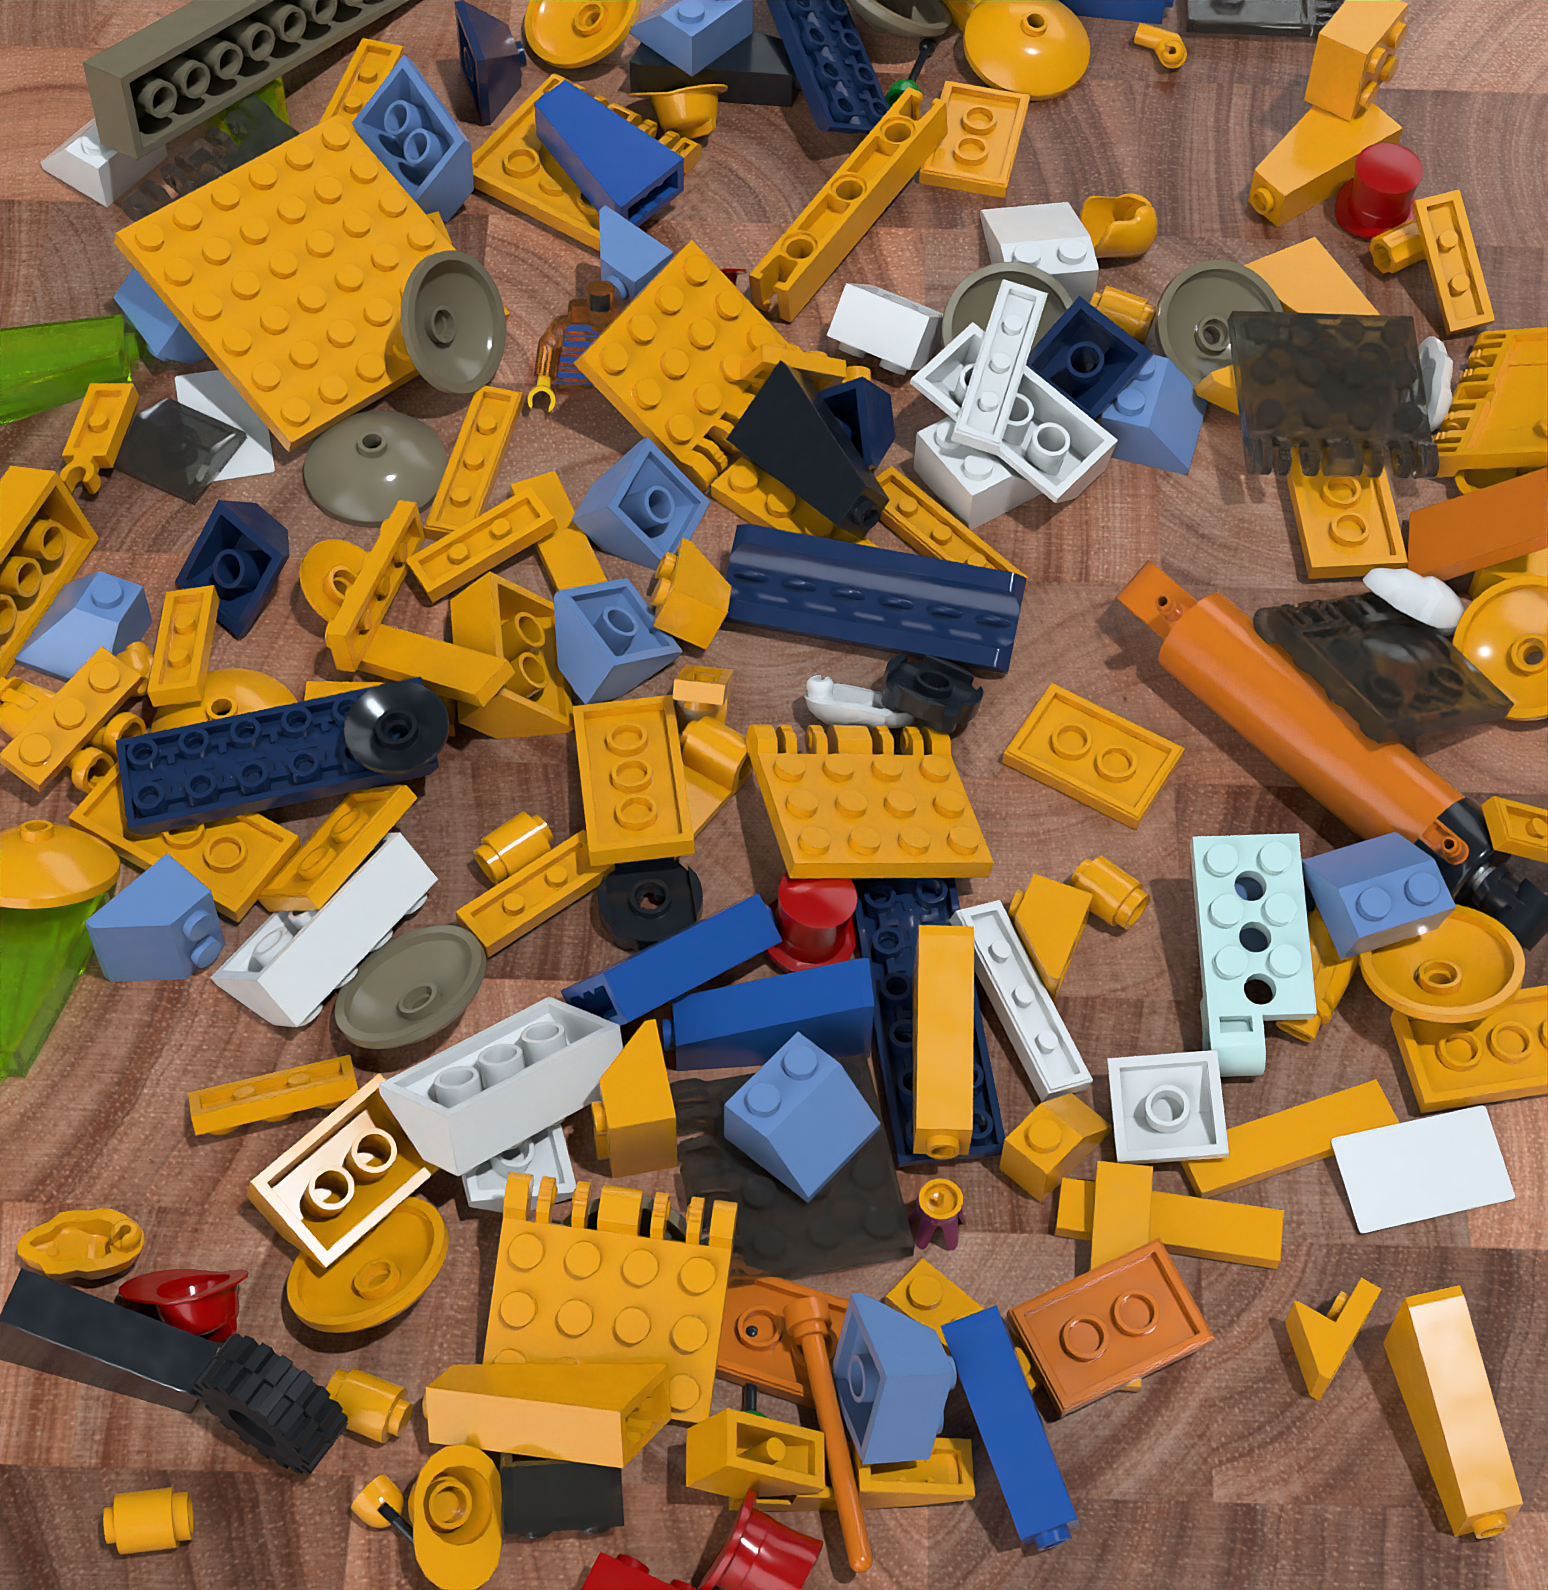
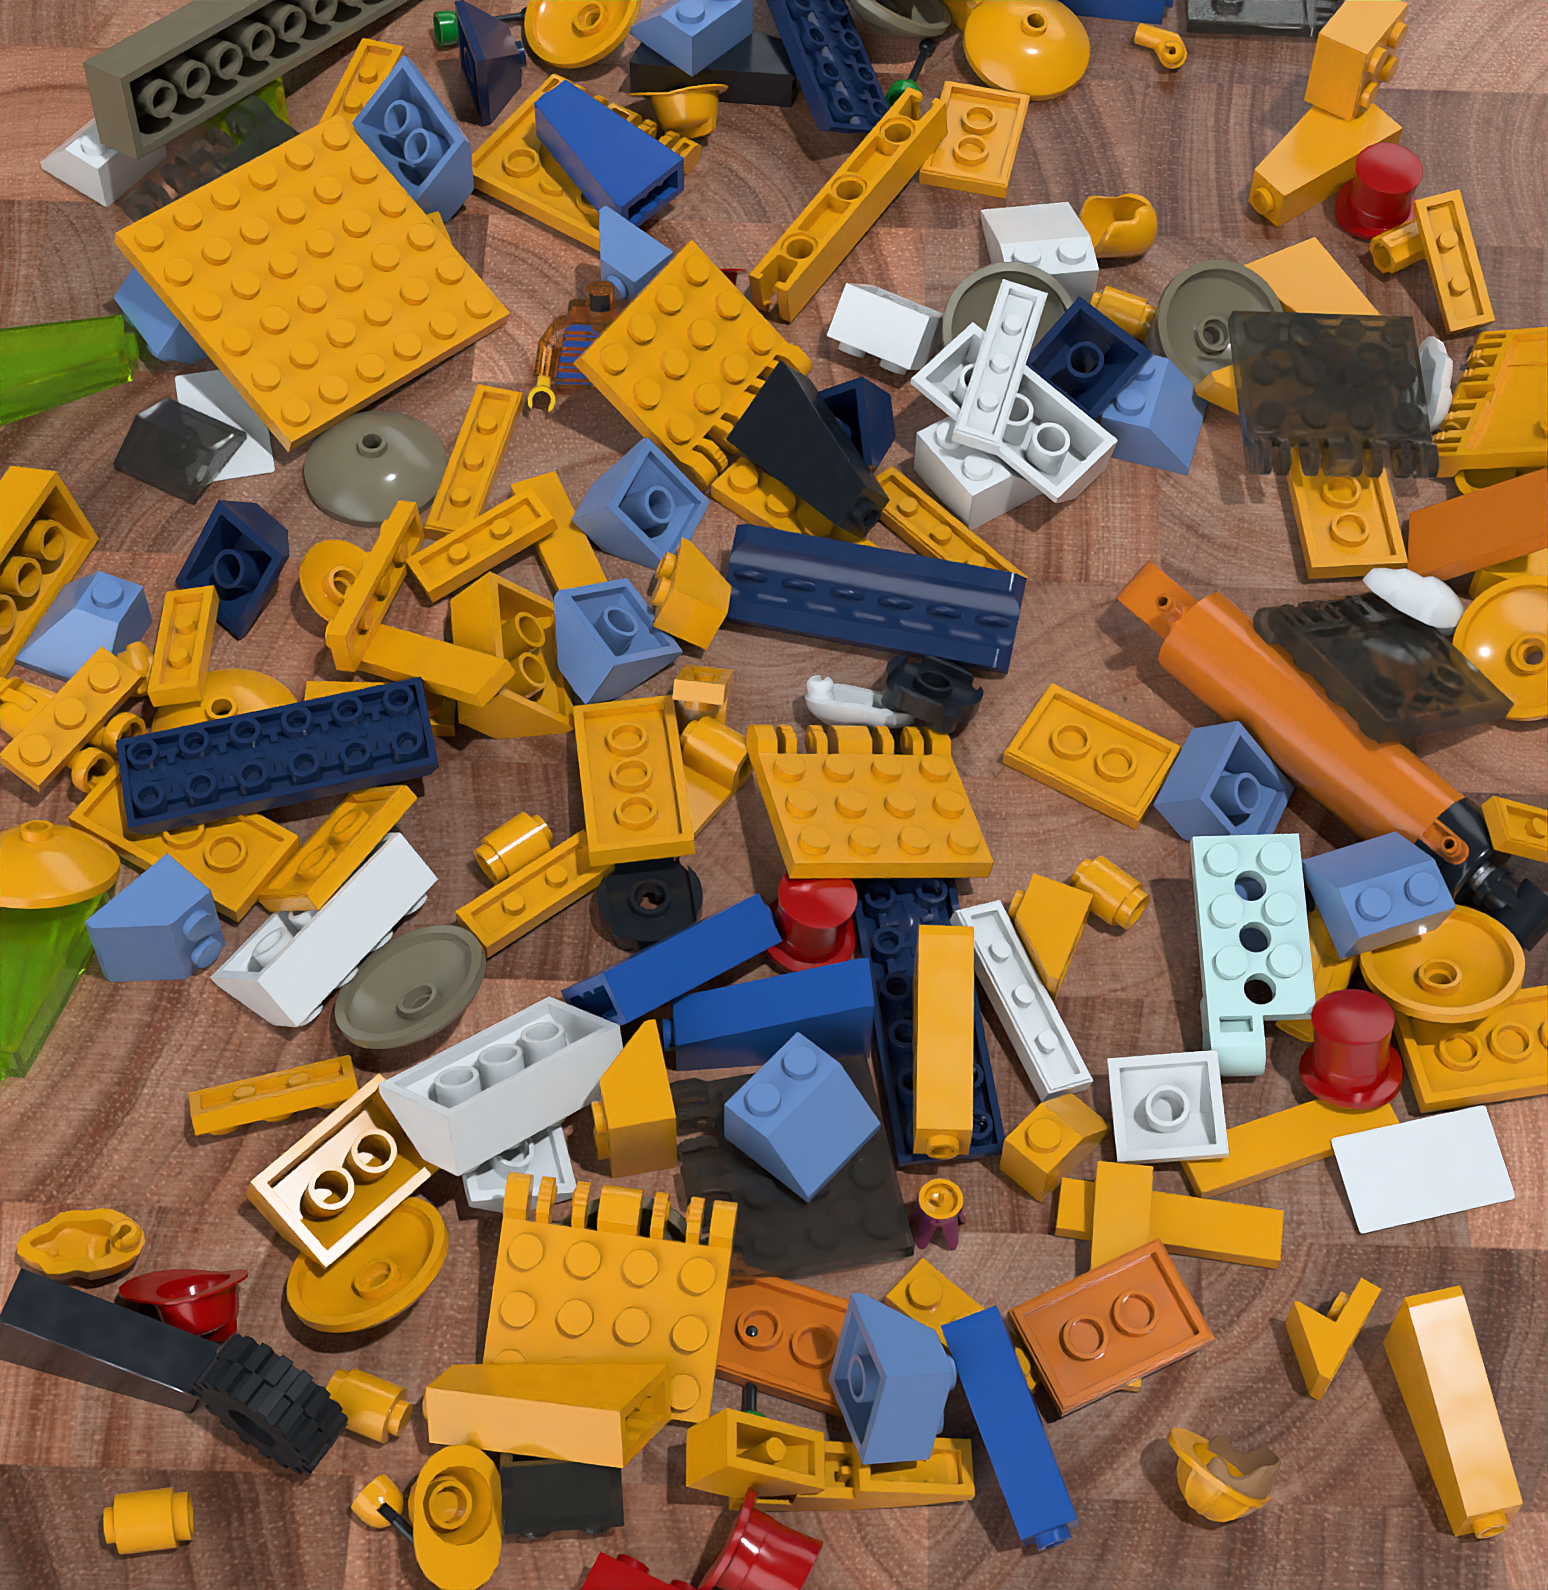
light orange plate [59,383,140,494] -> none
black dish [344,681,449,774] -> none
dark tan dish [400,250,506,394] -> none
light orange plate [740,343,871,391] -> none
orange piece [783,1297,873,1573] -> none
none -> green hinge [433,7,527,47]
none -> medium blue slope [1154,721,1295,842]
none -> light orange piece [1167,1427,1281,1522]
none -> red piece [1299,989,1403,1109]

